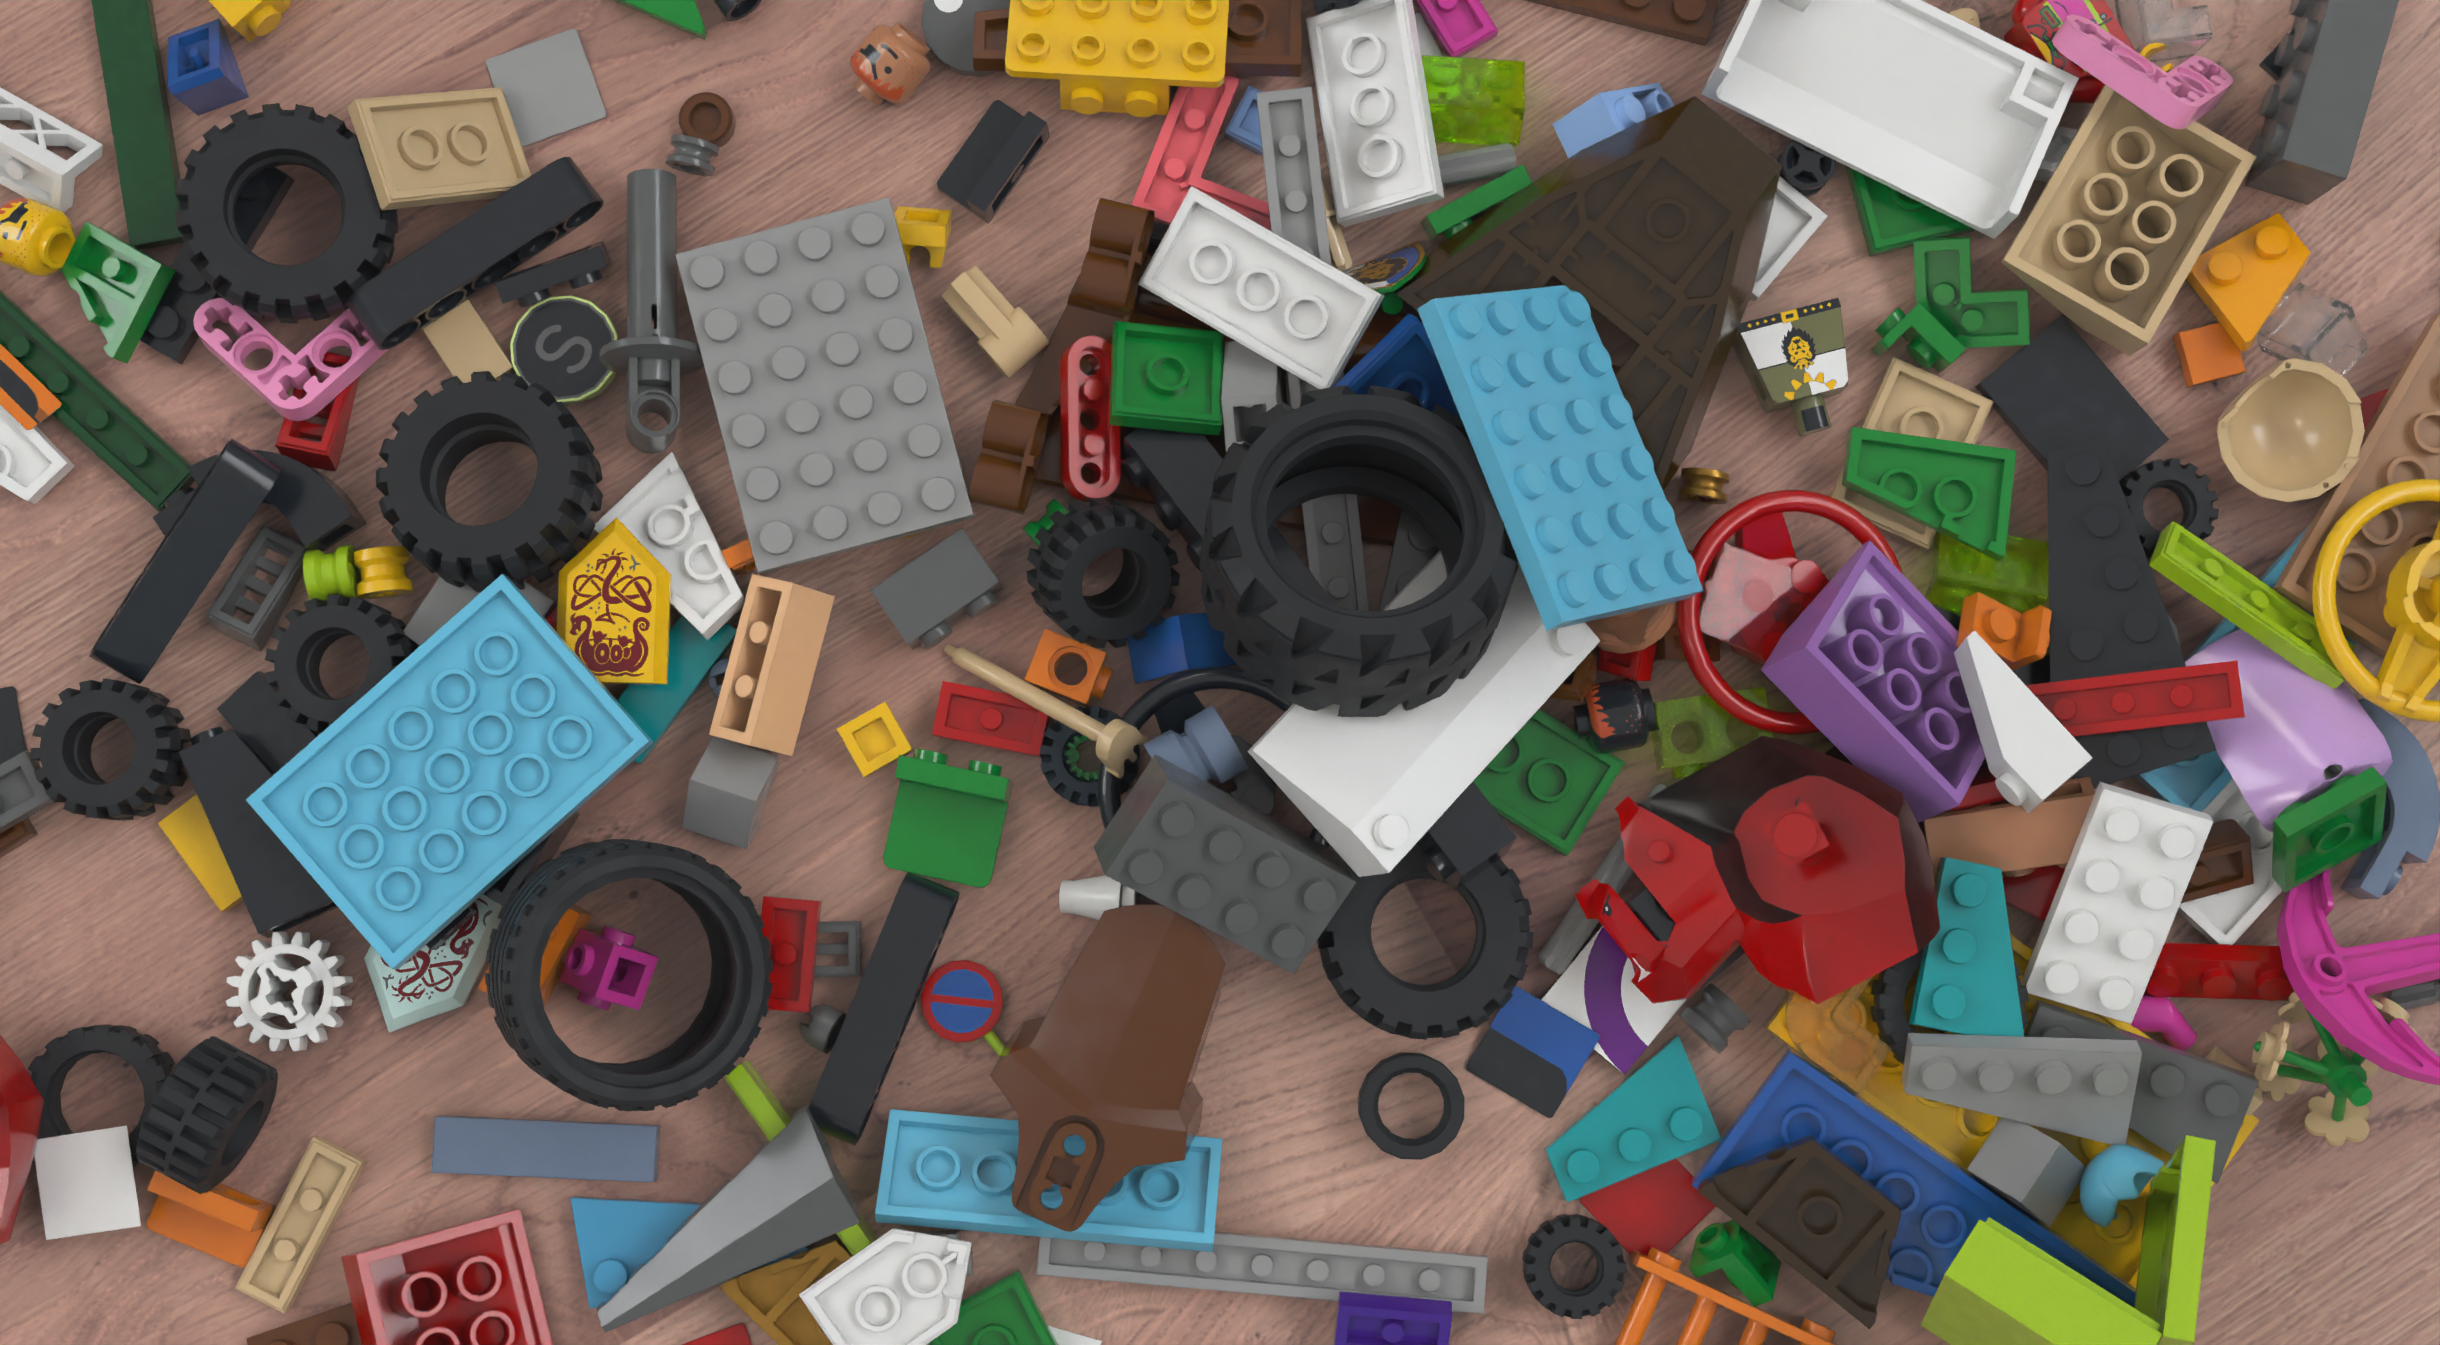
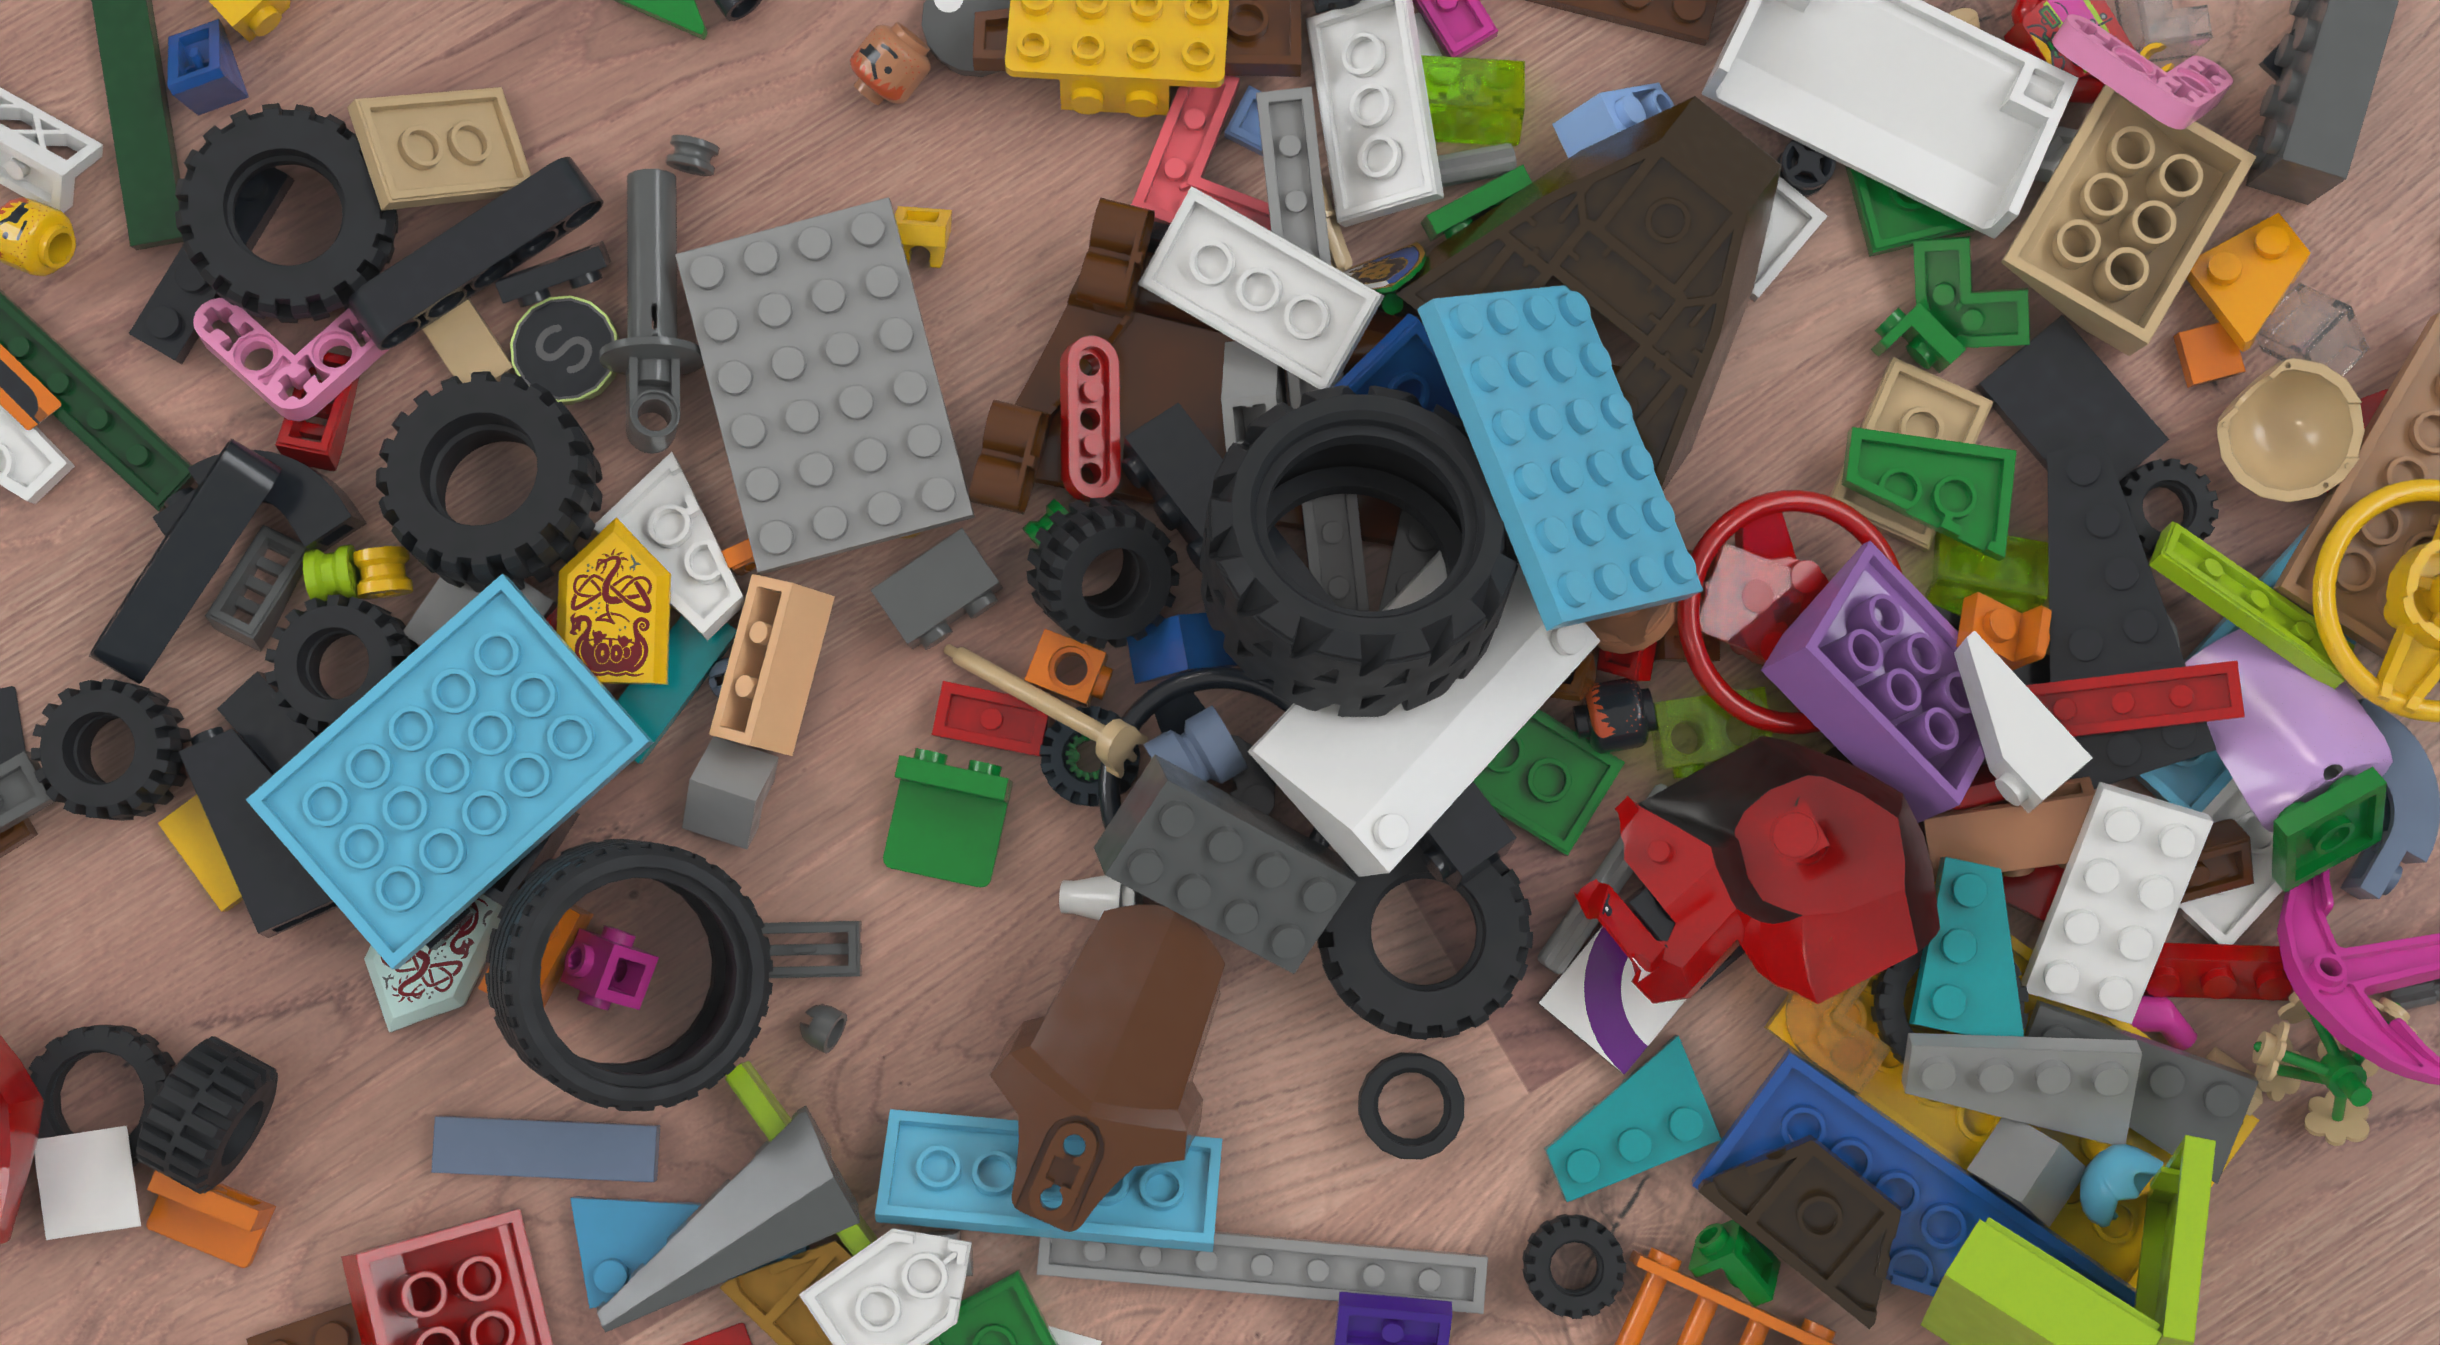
green wing [61,221,176,364] -> none
white gear [226,932,353,1052] -> none
tan tile [235,1136,367,1313] -> none
light grey sticker [486,29,607,147] -> none
reddish brown tile [679,92,736,148] -> none
red plate [761,896,822,1013] -> none
black beam [808,872,960,1146] -> none
yellow tile [837,702,914,778] -> none
piece [921,960,1004,1057] -> none
black panel [937,100,1050,224] -> none
tan piece [941,266,1049,379] -> none
green tile [1109,321,1224,436] -> none
sticker [1466,986,1600,1118] -> none
red sticker [1580,1158,1716,1271] -> none
pearl gold bush [1678,467,1731,504] -> none
dark grey wheel [1679,983,1751,1054] -> none
torso [1732,298,1848,436] -> none

